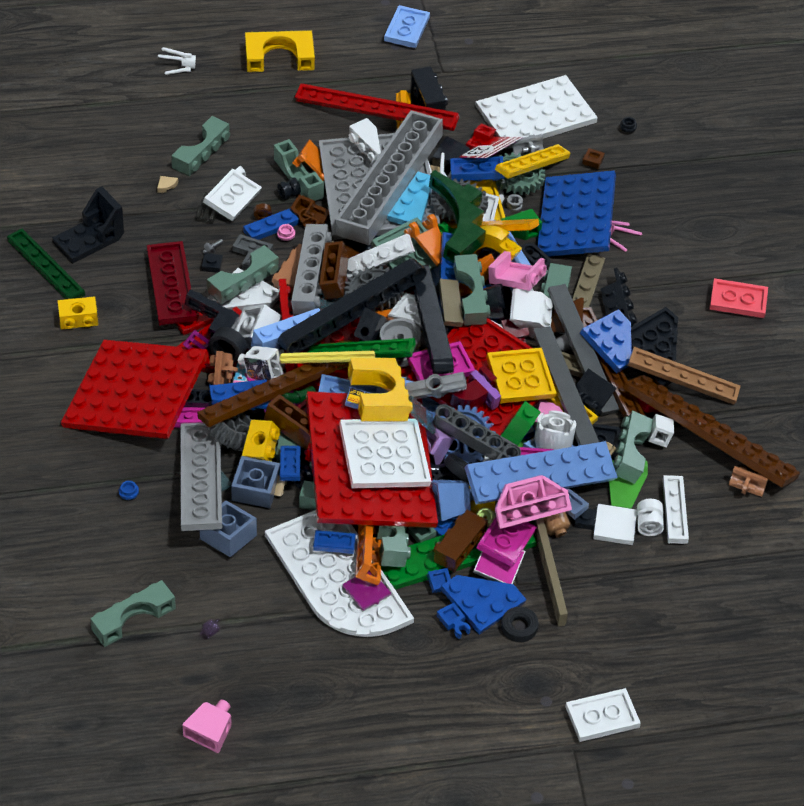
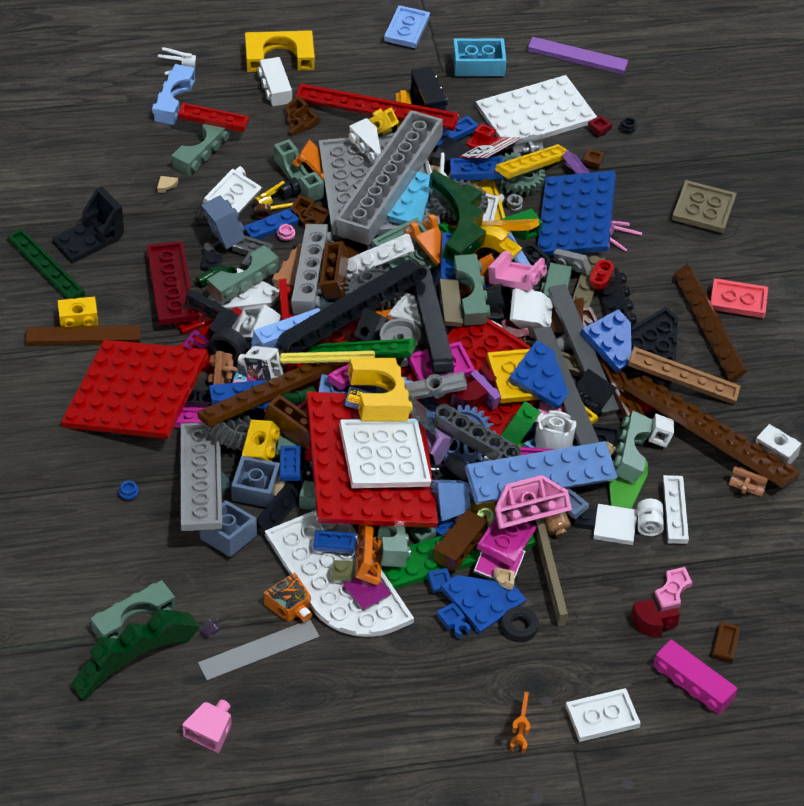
none -> reddish brown tile [26,325,141,346]
none -> dark green arch [71,609,200,699]
none -> light blue arch [152,64,195,125]
none -> red tile [178,103,249,132]
none -> dark green piece [195,265,238,287]
none -> light grey sticker [198,619,320,680]
none -> sand blue brick [201,195,245,249]
none -> yellow plant [254,181,293,210]
none -> white brick [257,57,292,106]
none -> black plate [257,482,300,538]
none -> torso [264,572,312,622]
none -> reddish brown slope [285,95,321,136]
none -> dark pink plate [327,364,351,390]
none -> olive plate [330,560,354,582]
none -> yellow brick [369,107,399,135]
none -> blue plate [435,115,478,150]
none -> medium azure brick [453,38,506,77]
none -> tan tile [493,567,515,590]
none -> blue plate [508,341,569,410]
none -> orange flag [510,692,530,753]
none -> medium lavender tile [528,37,628,75]
none -> light grey plate [553,249,591,274]
none -> medium lavender plate [562,151,590,174]
none -> dark red plate [588,115,612,136]
none -> red plate [589,260,614,289]
none -> dark red brick [631,599,680,637]
none -> dark pink brick [653,639,738,715]
none -> bright pink tile [654,567,692,611]
none -> dark tan plate [672,180,737,233]
none -> reddish brown plate [674,263,748,382]
none -> reddish brown tile [712,622,741,664]
none -> white brick [755,424,802,464]

